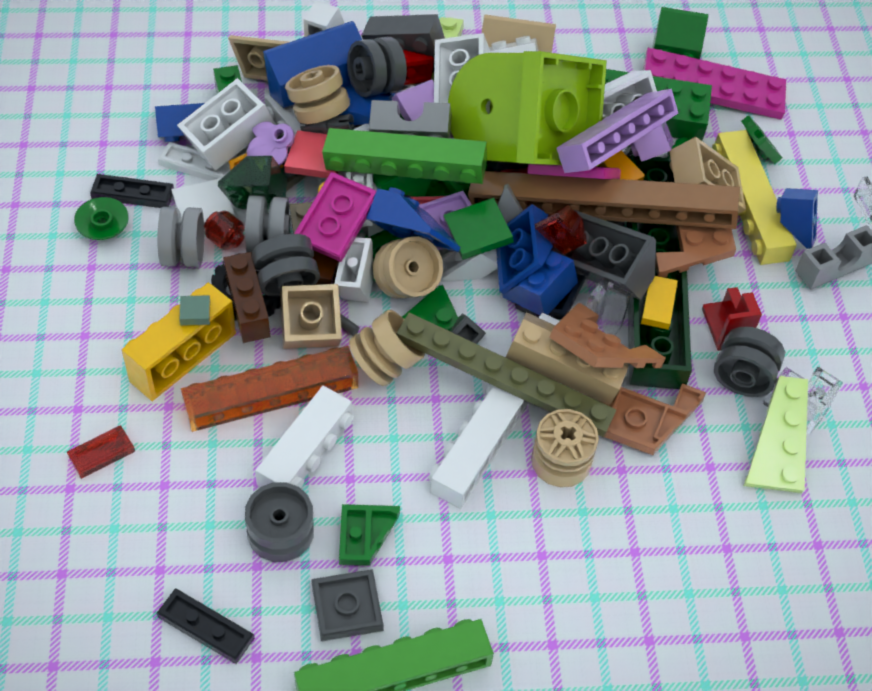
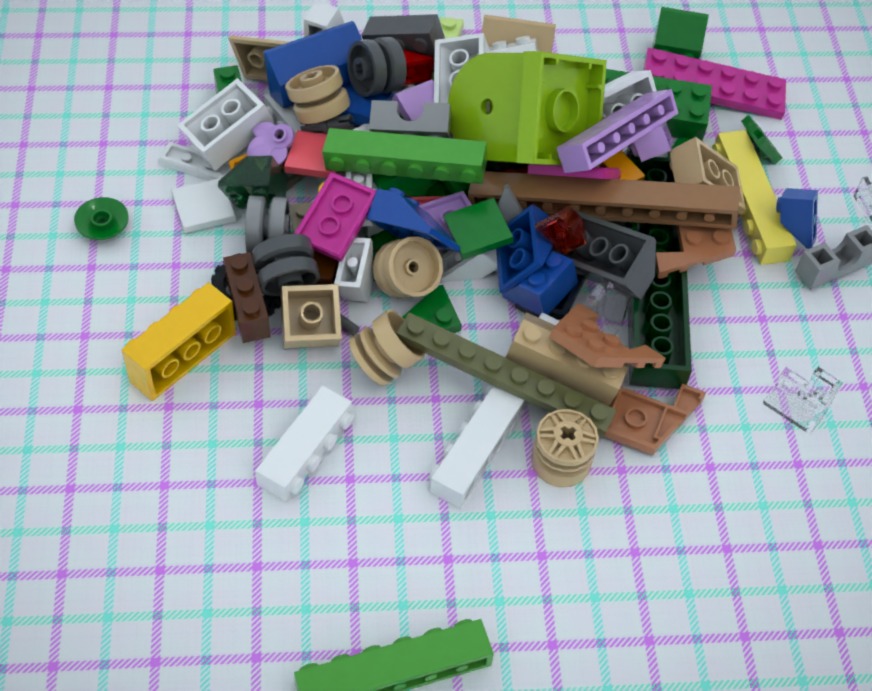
clear red tile [67,425,135,479] -> none
black tile [90,174,174,208] -> none
blue slope [155,103,205,142] -> none
light grey wheel [157,206,205,267] -> none
black tile [157,588,255,664] -> none
sand green tile [179,295,210,325] -> none
clear orange brick [181,346,358,432] -> none
clear red head [204,210,245,250] -> none
dark grey wheel [245,482,314,562] -> none
dark grey tile [311,569,384,641] -> none
green wing [339,504,400,566] -> none
dark grey slope [450,313,486,344] -> none
yellow tile [641,276,678,330] -> none
red panel [702,287,762,351] -> none
dark grey wheel [713,327,786,397] -> none
yellowish green wing [743,376,808,493] -> none

